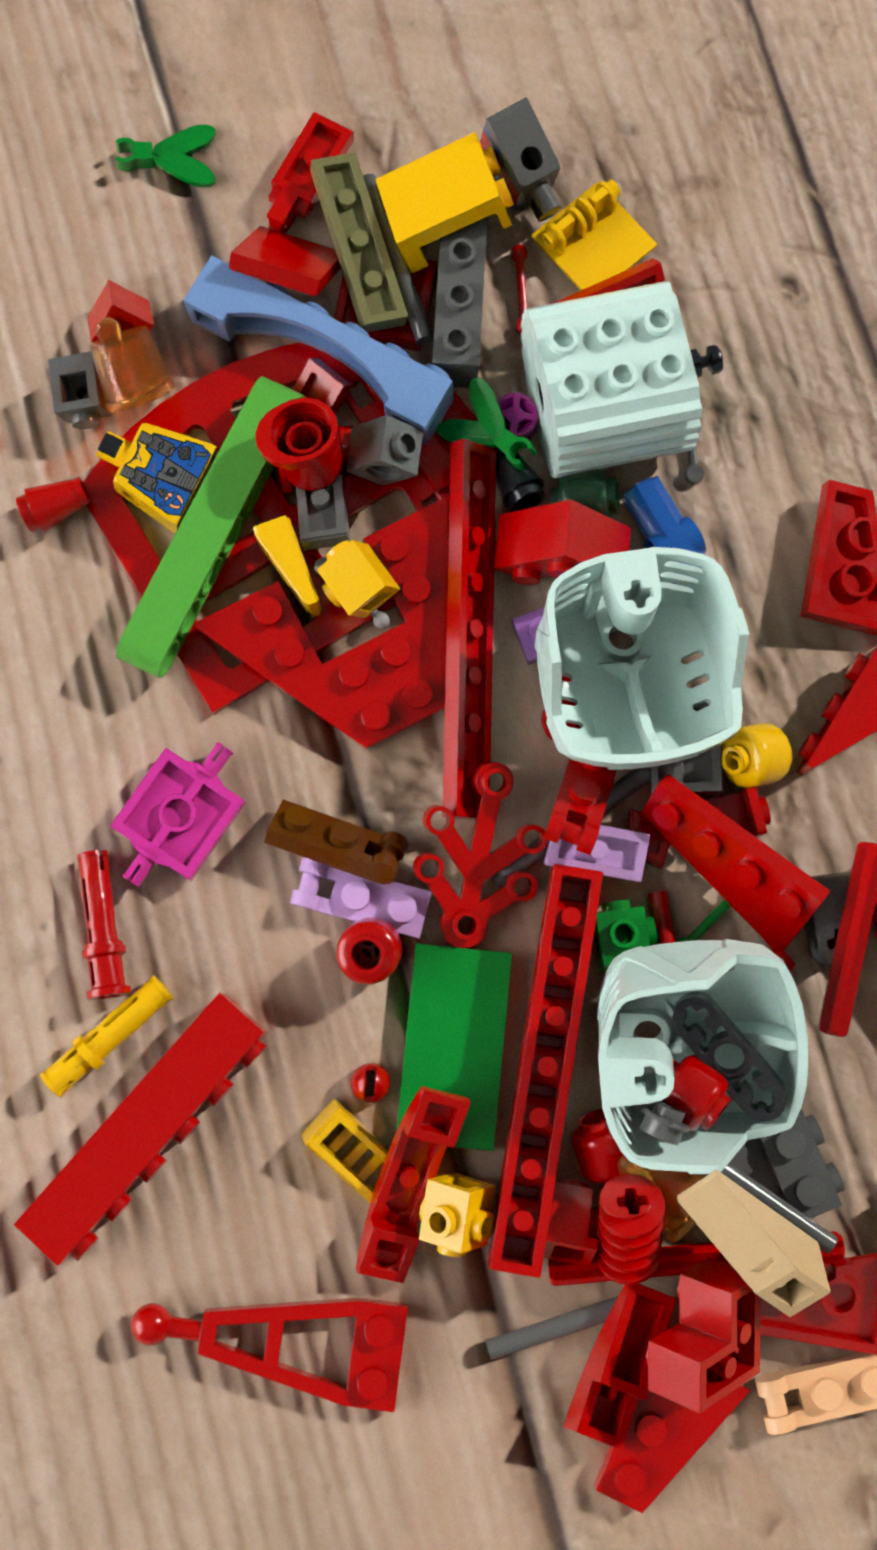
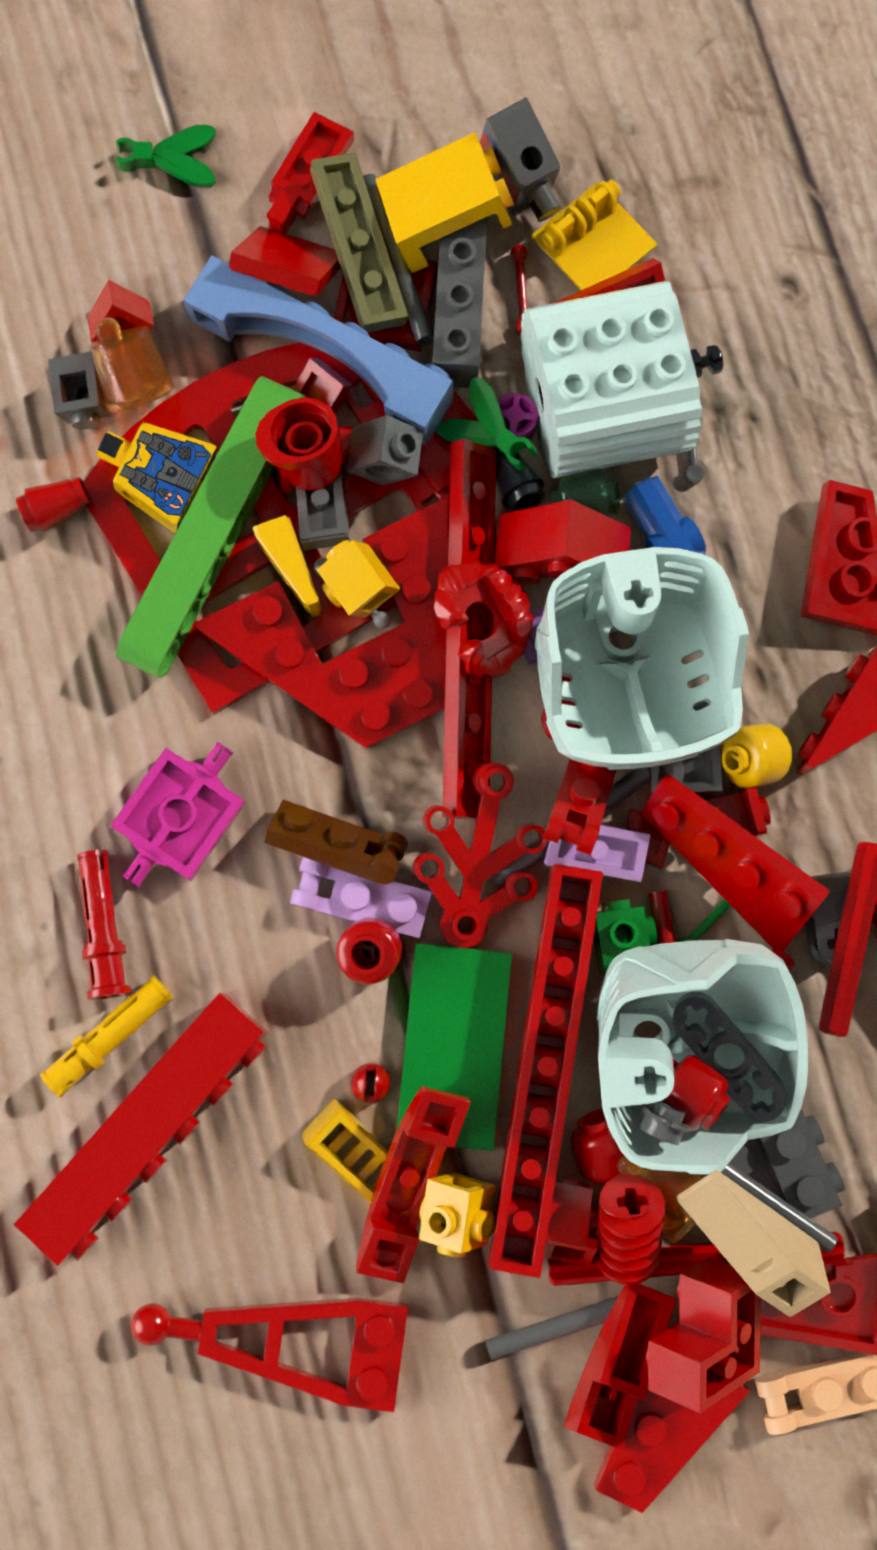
none -> red piece [434,560,535,677]

